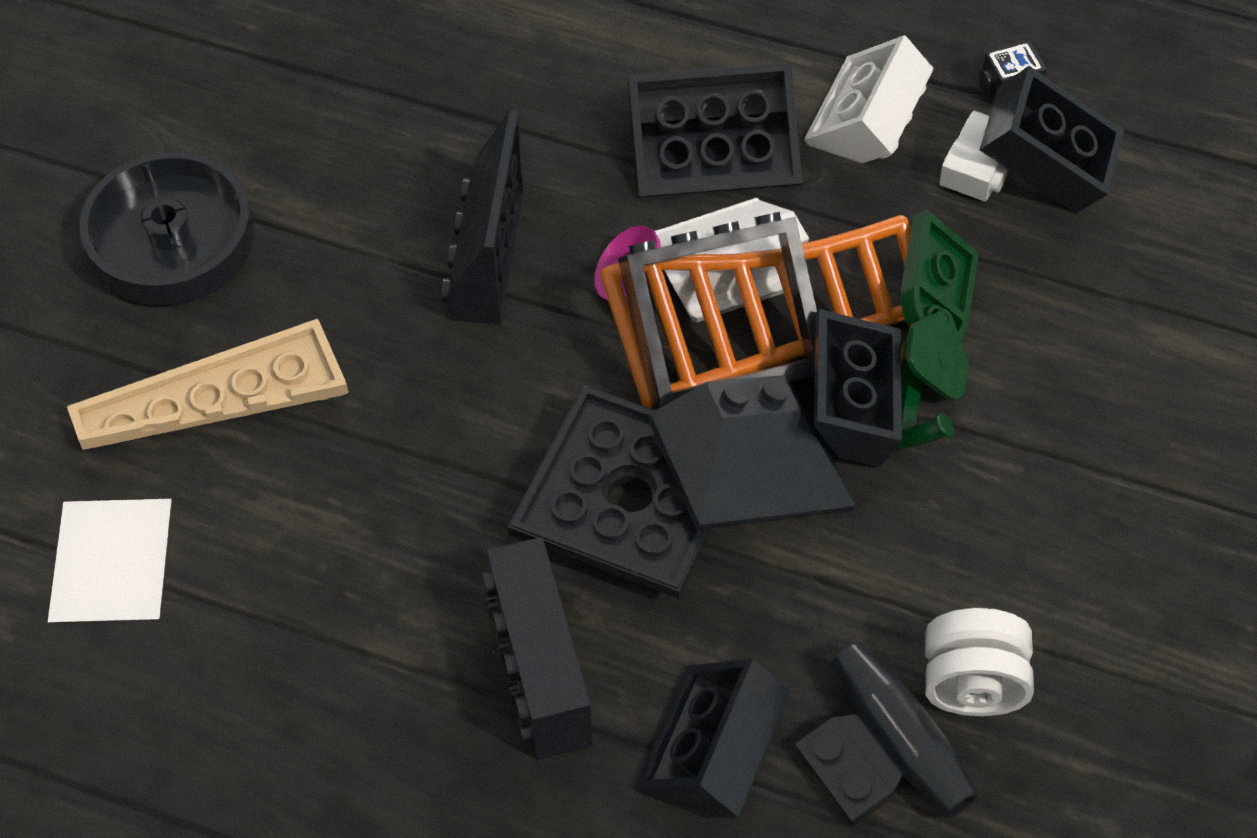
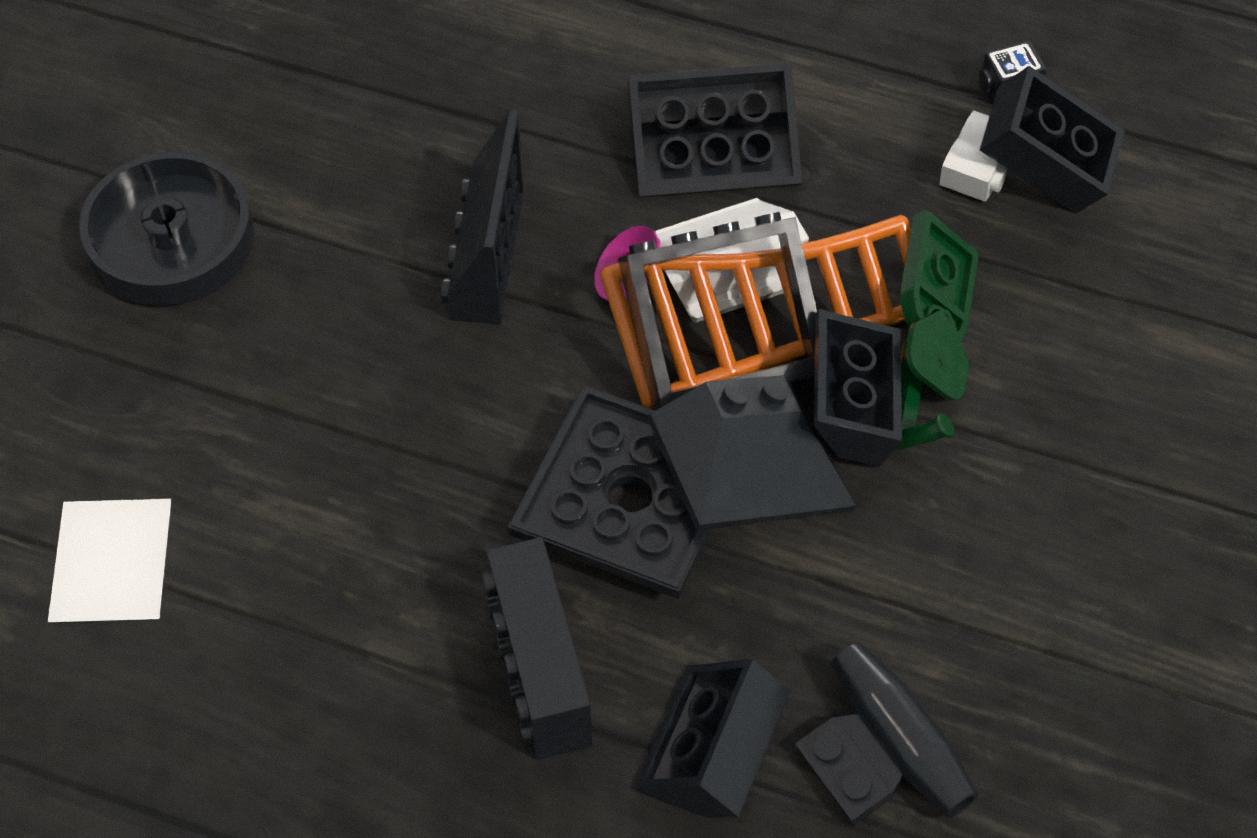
tan wing [67,319,348,450] -> none
white slope [804,35,934,163] -> none
white wheel [925,608,1034,716] -> none

